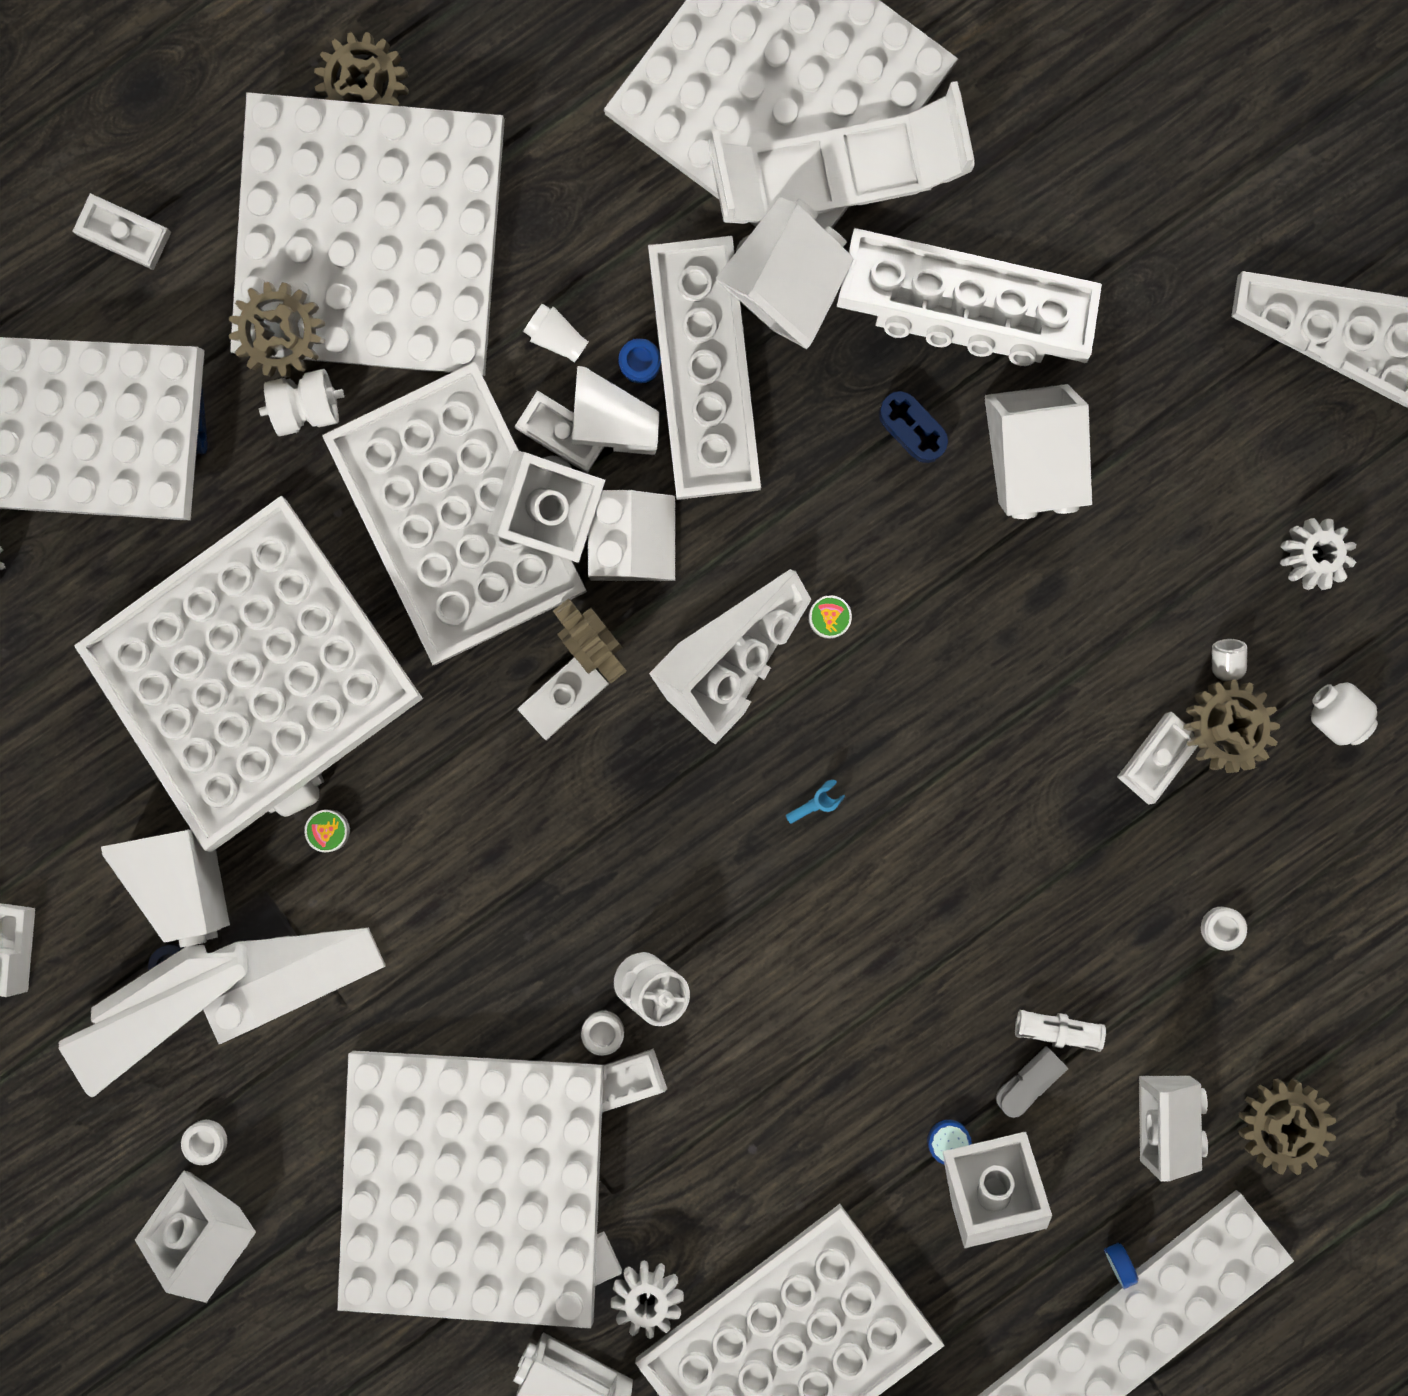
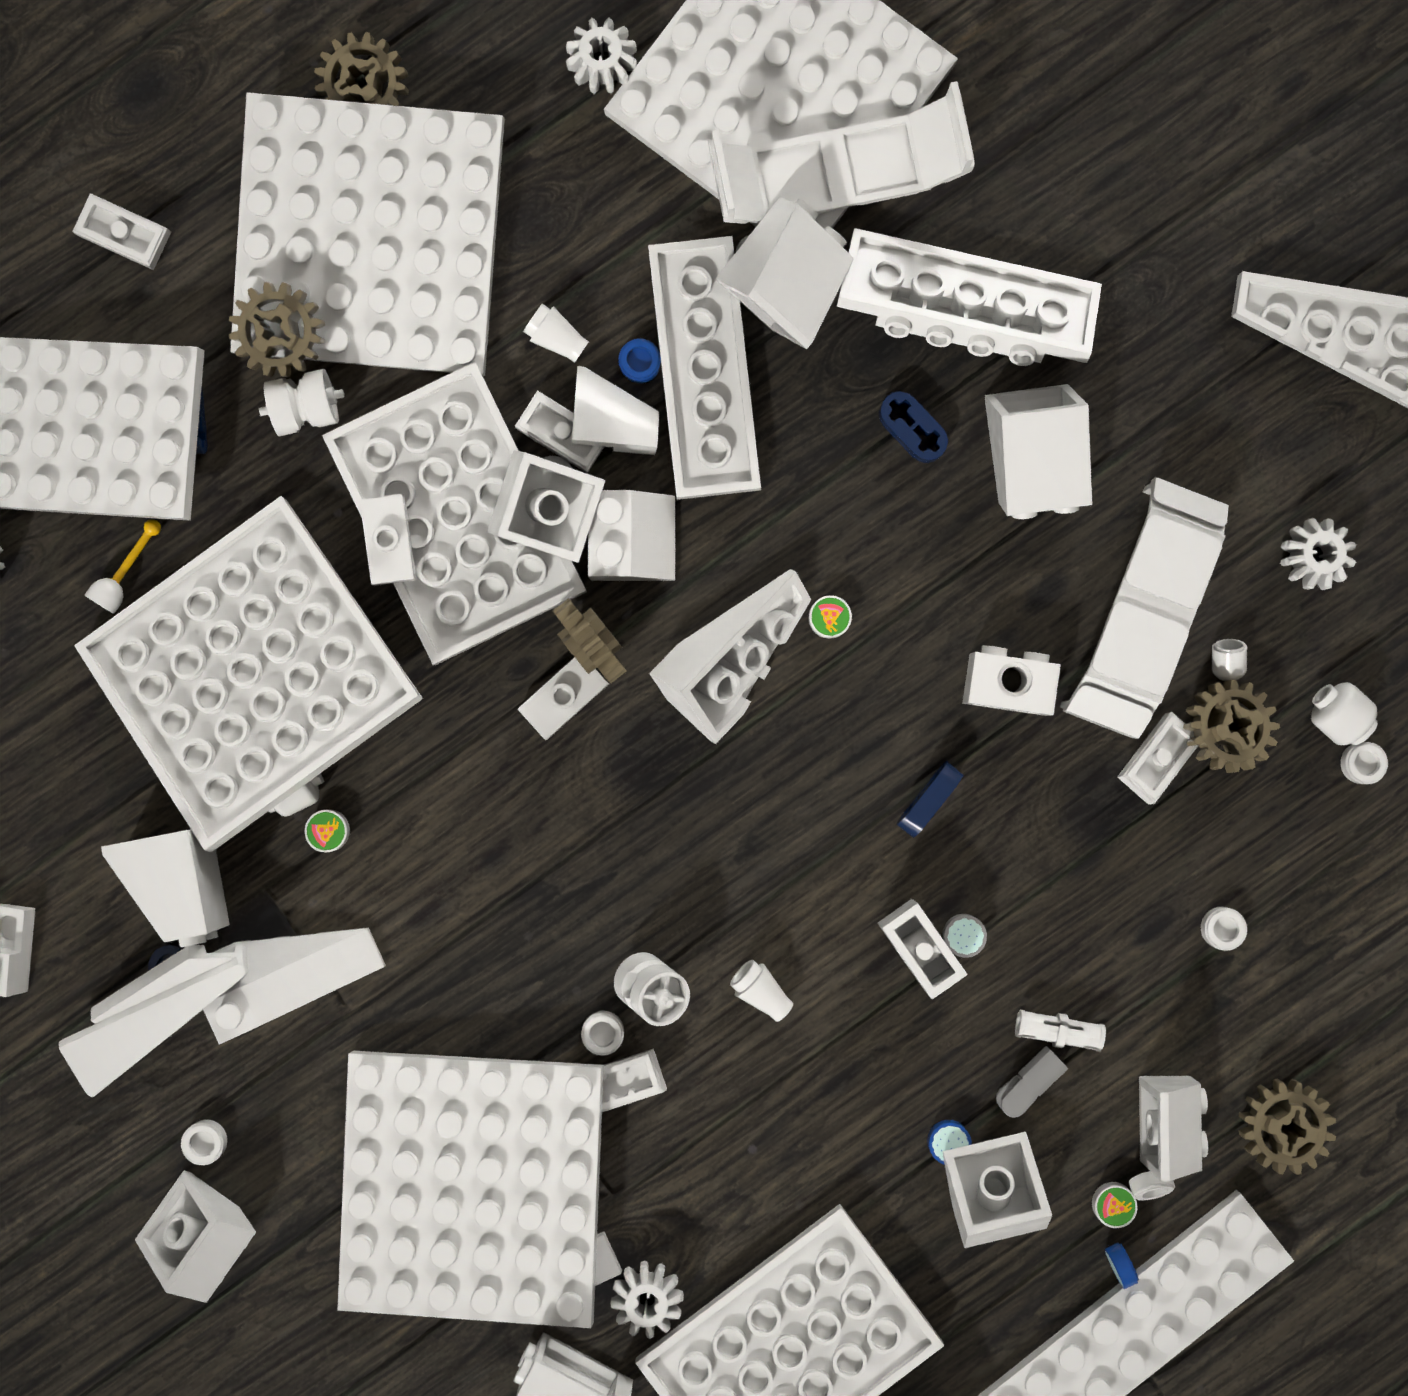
dark azure hand [786,780,845,824] -> none
none -> hinge [85,519,161,614]
none -> white plate [360,494,416,586]
none -> white gear [566,17,637,94]
none -> white cone [730,960,793,1022]
none -> white brick [878,899,968,999]
none -> dark blue beam [896,761,963,838]
none -> light aqua tile [943,914,987,958]
none -> white brick [962,645,1061,716]
none -> white windscreen [1060,477,1229,739]
none -> tile [1092,1182,1138,1228]
none -> white tile [1129,1171,1175,1200]
none -> white tile [1341,742,1388,784]

